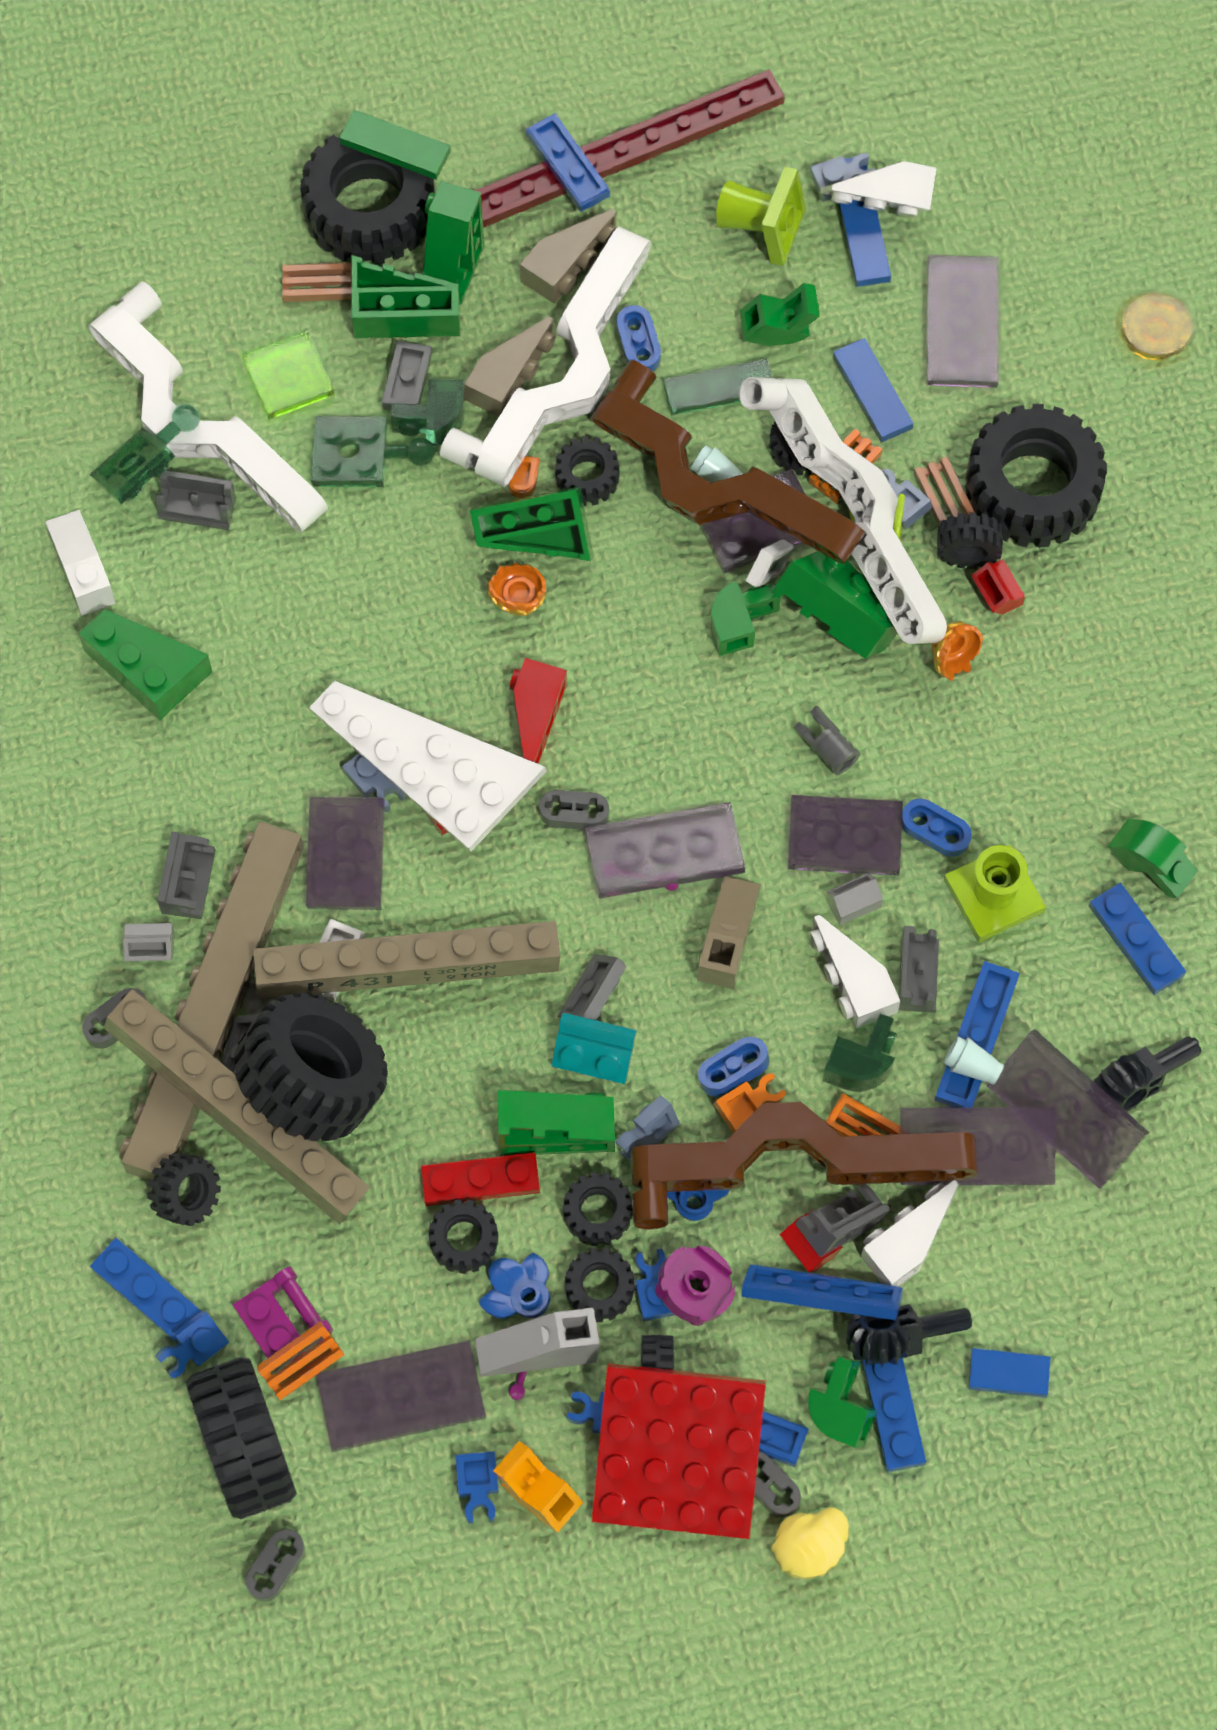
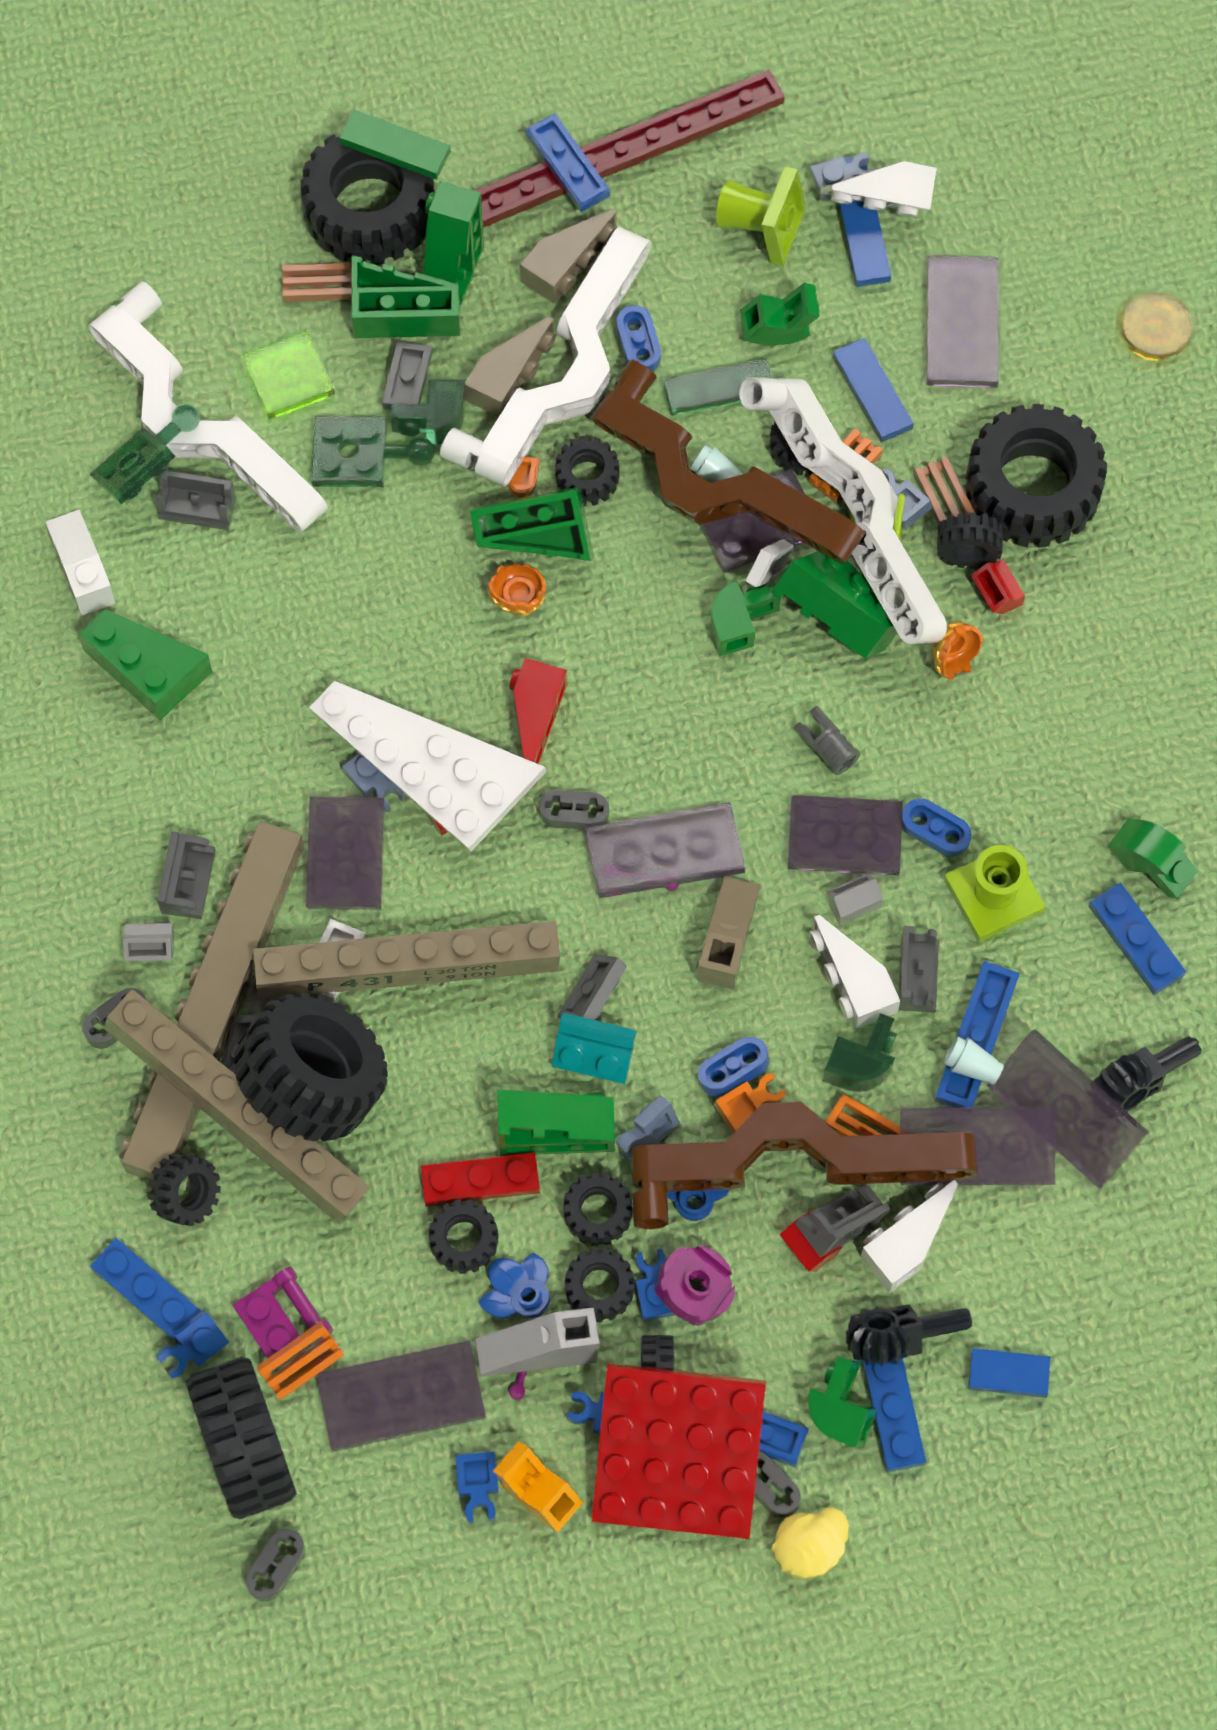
blue tile [742,1264,903,1320] -> none

